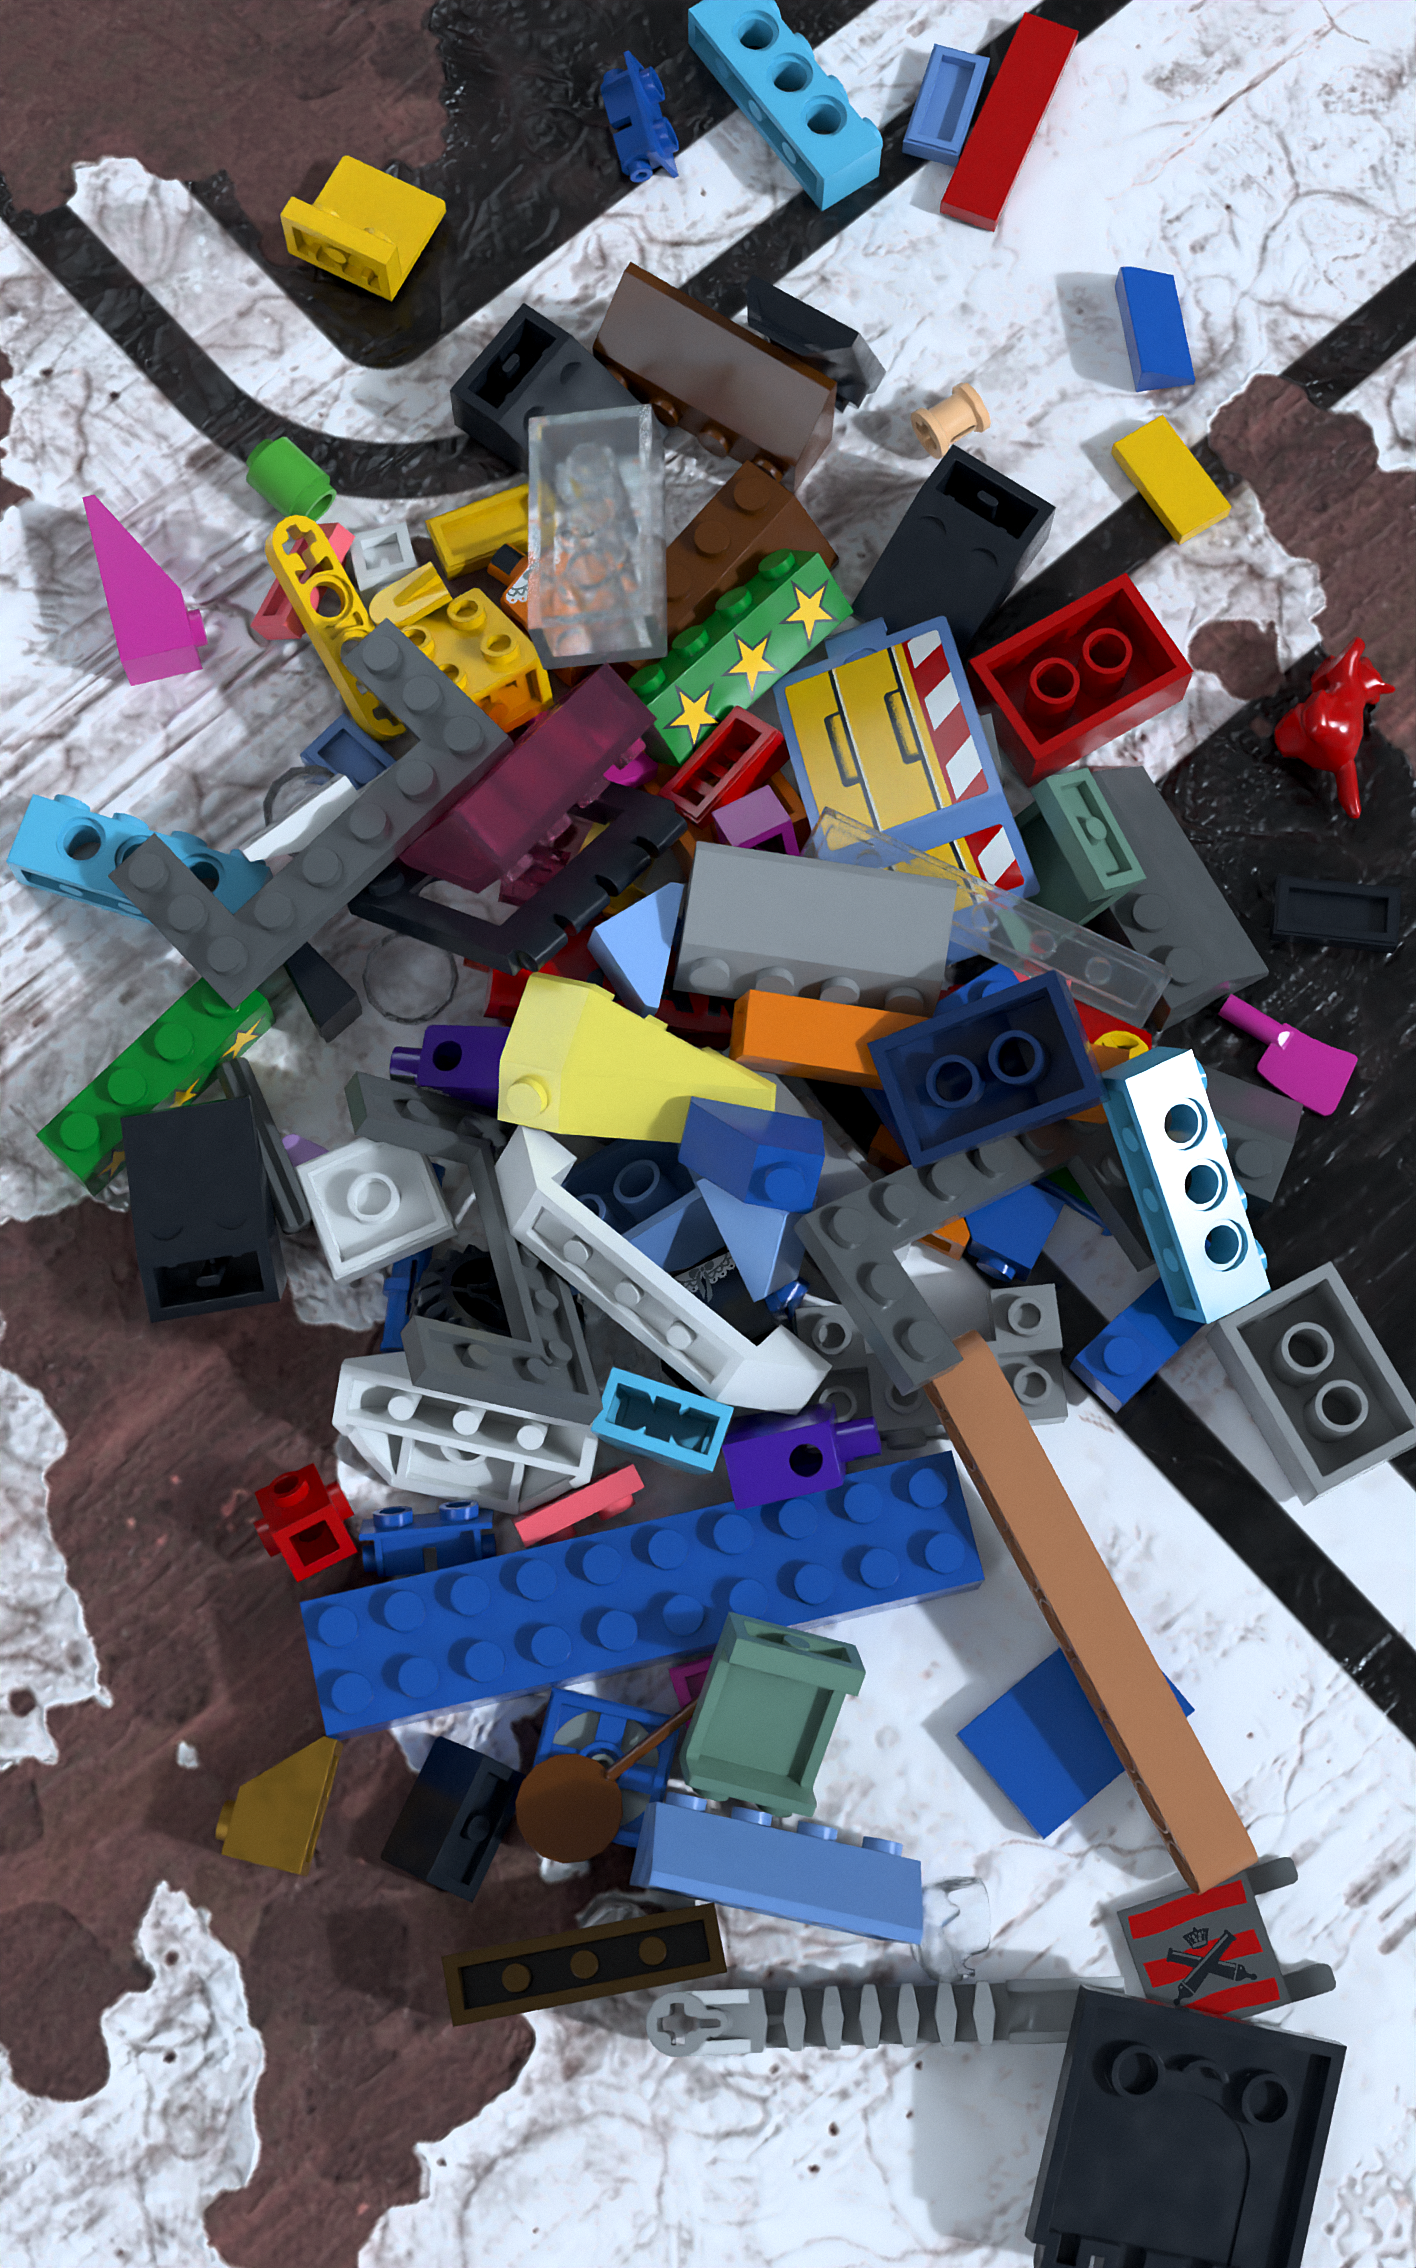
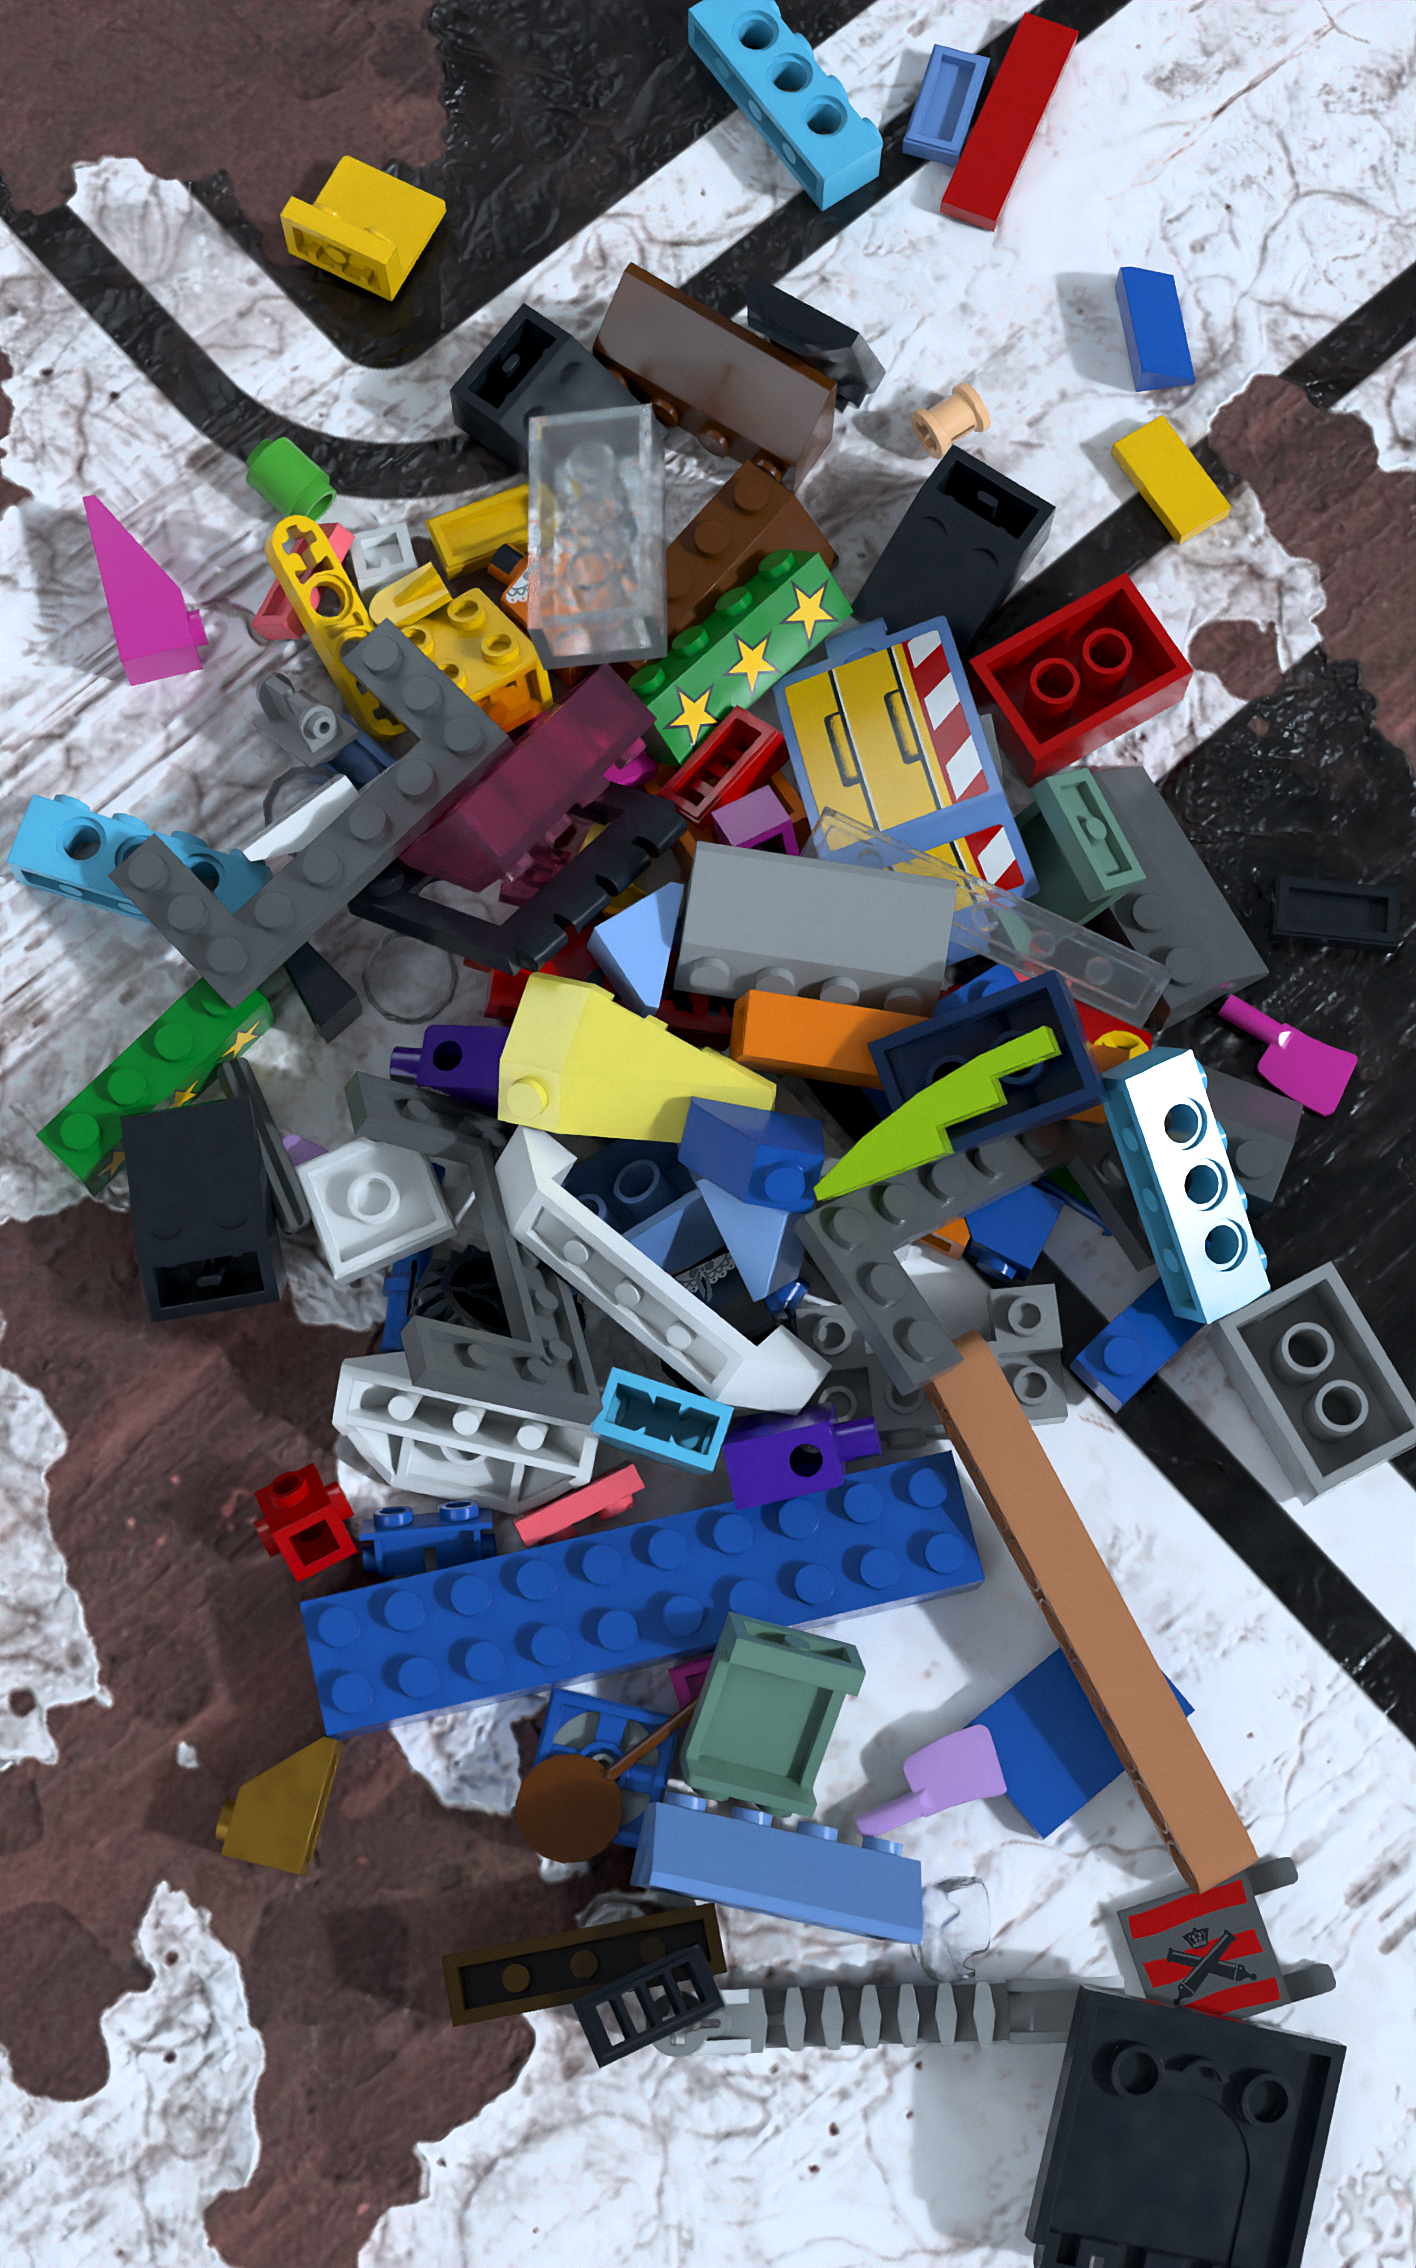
black panel [381,1736,526,1903] -> none
blue hinge [600,50,679,182] -> none
red animal [1274,636,1396,819] -> none
none -> light grey hinge [252,672,361,769]
none -> black slope [571,1941,728,2068]
none -> lime slope [813,1026,1061,1201]
none -> lavender piece [854,1724,1007,1838]

